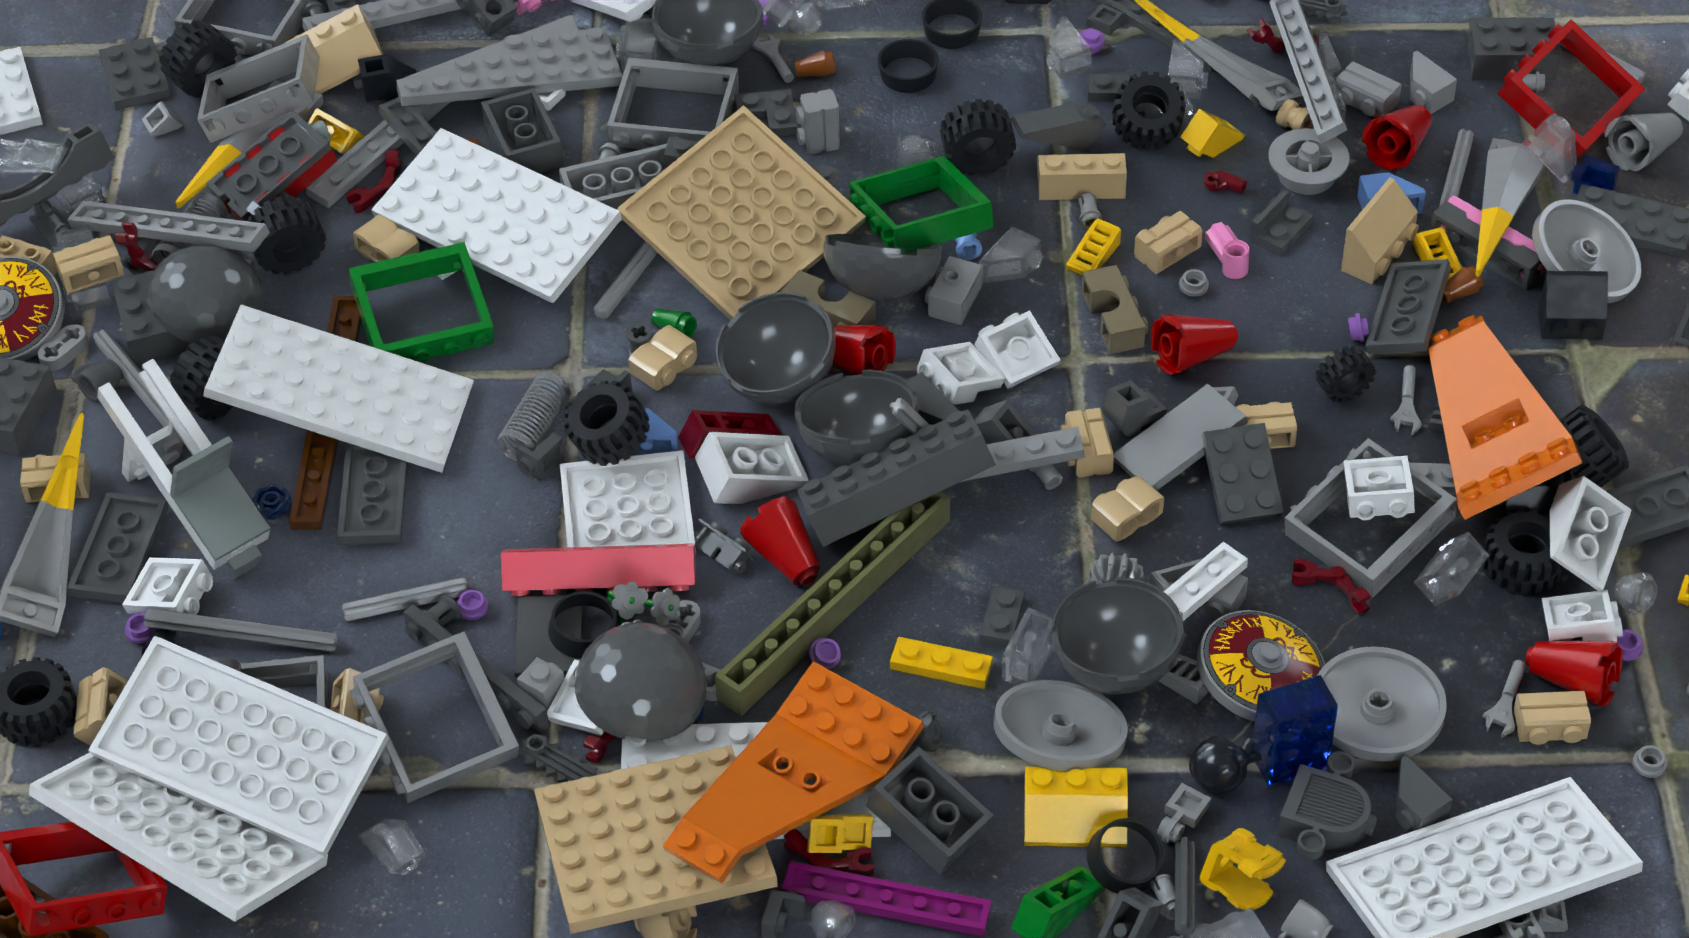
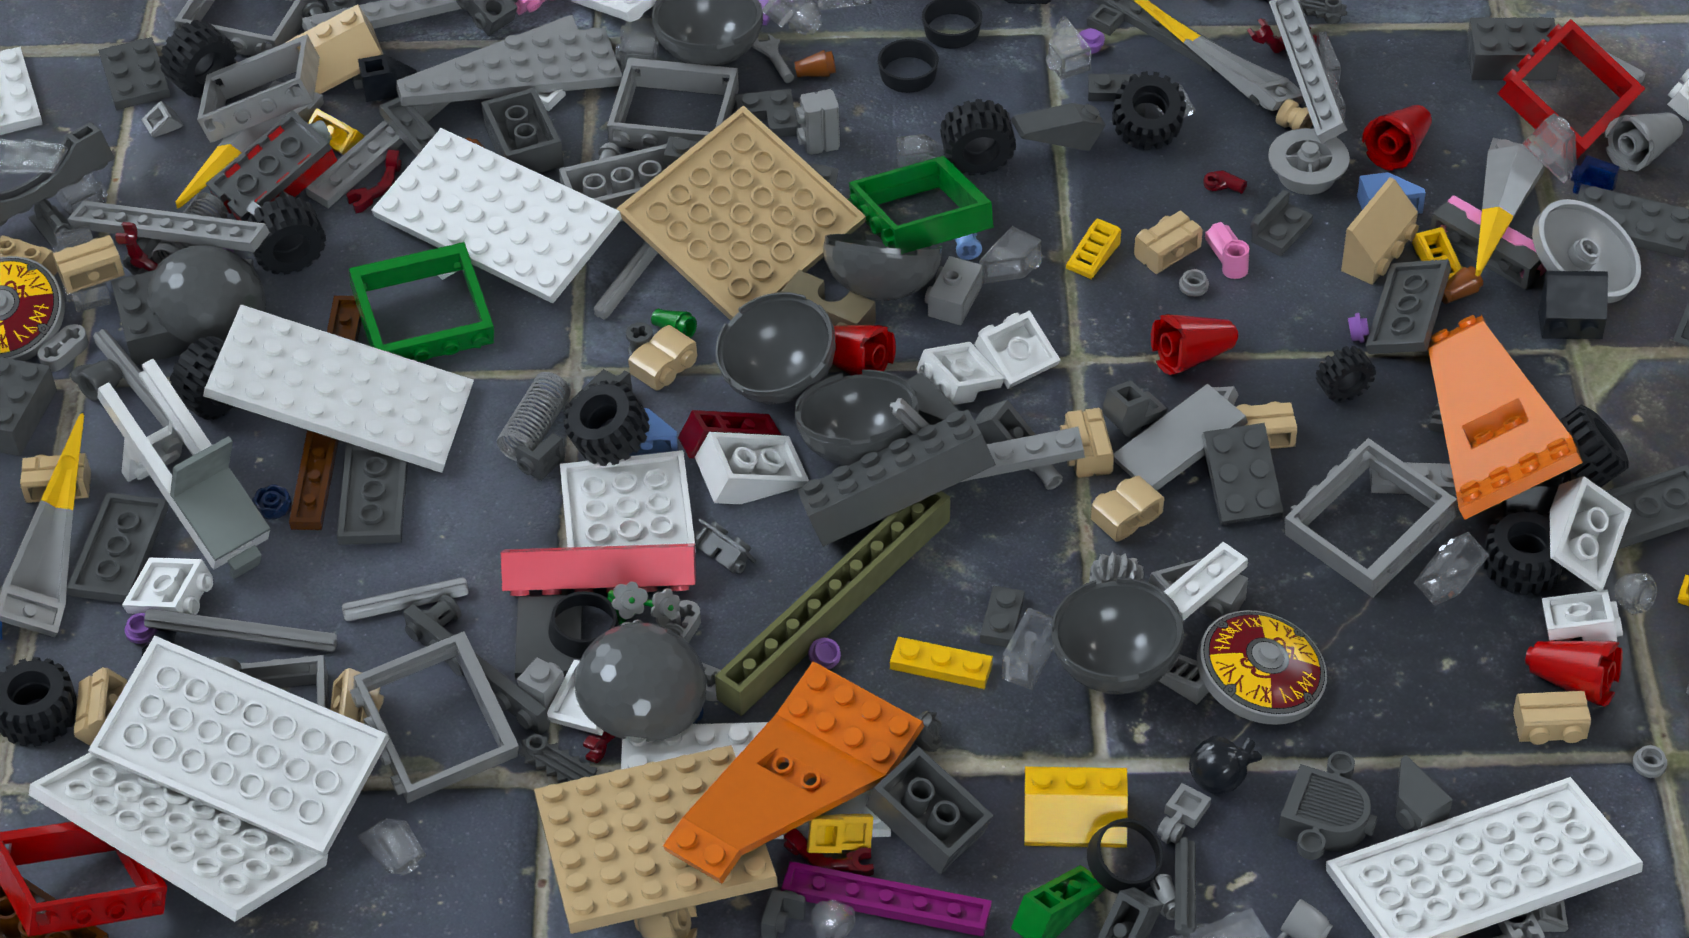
tan brick [353,215,420,262] -> none
medium lavender plate [457,590,489,620] -> none
red cone [740,496,820,586] -> none
light grey dish [993,680,1128,772] -> none
tan slope [1036,153,1127,200] -> none
light grey pin [1078,193,1102,229] -> none
dark tan arch [1082,265,1149,355] -> none
clear slope [1168,38,1209,99] -> none
yellow slope [1180,109,1246,158] -> none
yellow piece [1200,828,1286,911] -> none
clear blue brick [1253,675,1338,785] -> none
dark red piece [1292,559,1371,615] -> none
light grey dish [1311,647,1447,761] -> none
light grey brick [1334,61,1402,118] -> none
white plate [1344,456,1415,520] -> none
light grey piece [1390,365,1422,435] -> none
light grey slope [1410,51,1457,114] -> none
light grey axle [1439,129,1474,207] -> none
light grey piece [1482,660,1526,738] -> none
light grey pin [1522,71,1545,94] -> none
medium lavender plate [1617,630,1643,661] -> none

